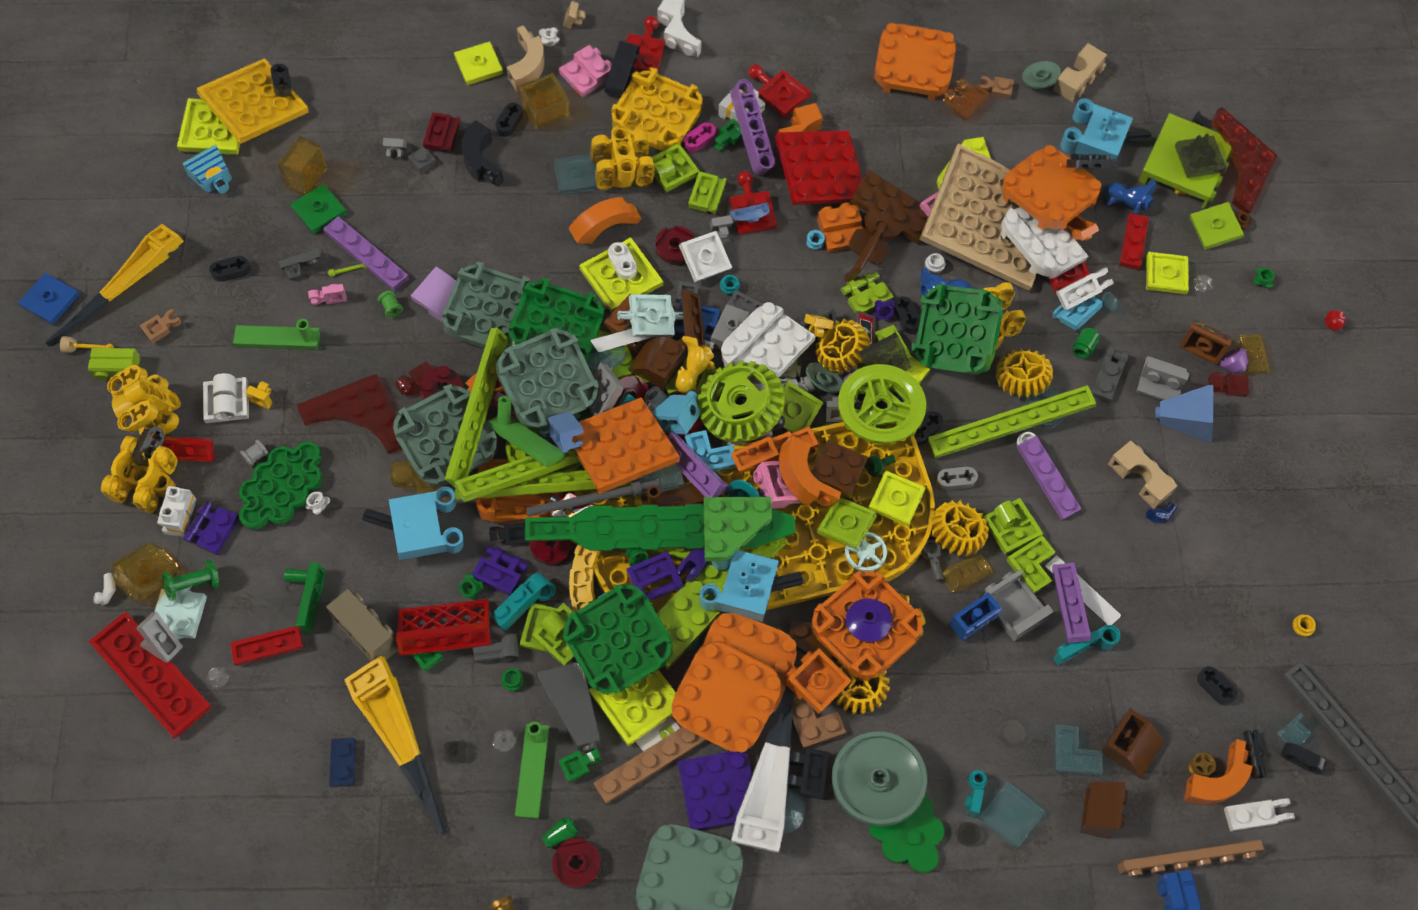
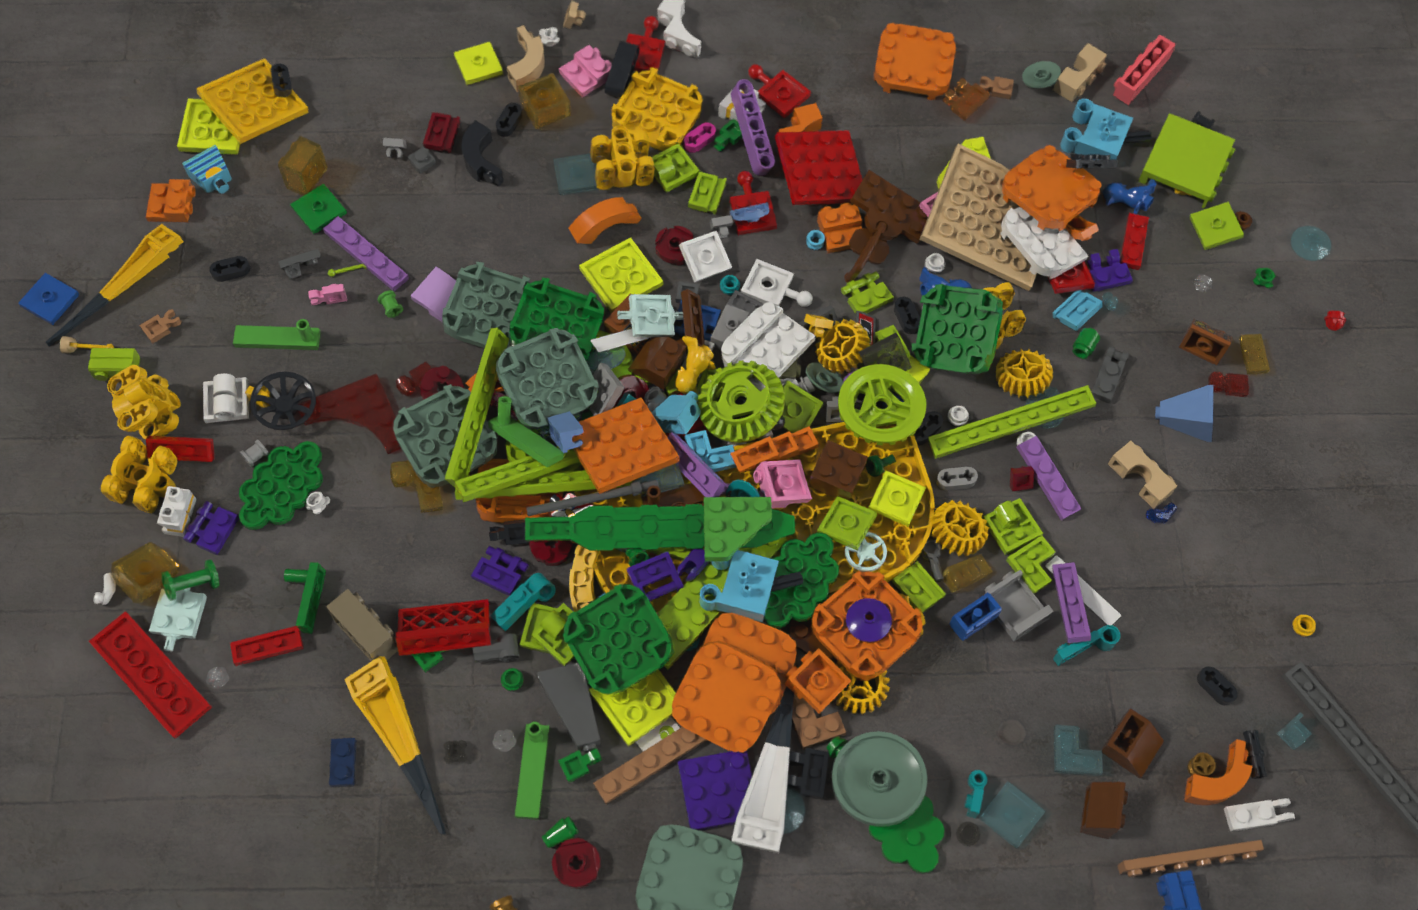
black beam [132,427,165,466] -> none
light grey slope [136,612,183,662] -> none
medium azure piece [362,487,463,560] -> none
green plate [458,573,484,600] -> none
white plate [608,242,637,280] -> none
orange arch [779,435,841,507] -> none
dark purple plate [874,299,895,320] -> none
white hinge [1056,268,1114,310] -> none
light grey bracket [1136,356,1189,401] -> none
neon yellow plate [1146,252,1189,294] -> none
clear smoke plate [1175,134,1227,178] -> none
clear red plate [1210,107,1278,213] -> none
medium lavender cone [1220,347,1248,374] -> none
black beam [1281,742,1327,774] -> none
none -> orange plate [146,179,196,222]
none -> black wheel [250,371,316,430]
none -> white plate [741,259,813,307]
none -> green plate [763,533,839,628]
none -> green plate [827,736,848,758]
none -> lime plate [892,561,946,613]
none -> white plate [948,406,969,426]
none -> dark red tile [1010,466,1034,491]
none -> dark purple plate [1087,249,1133,292]
none -> coral brick [1113,35,1176,106]
none -> clear light blue dish [1291,226,1331,261]

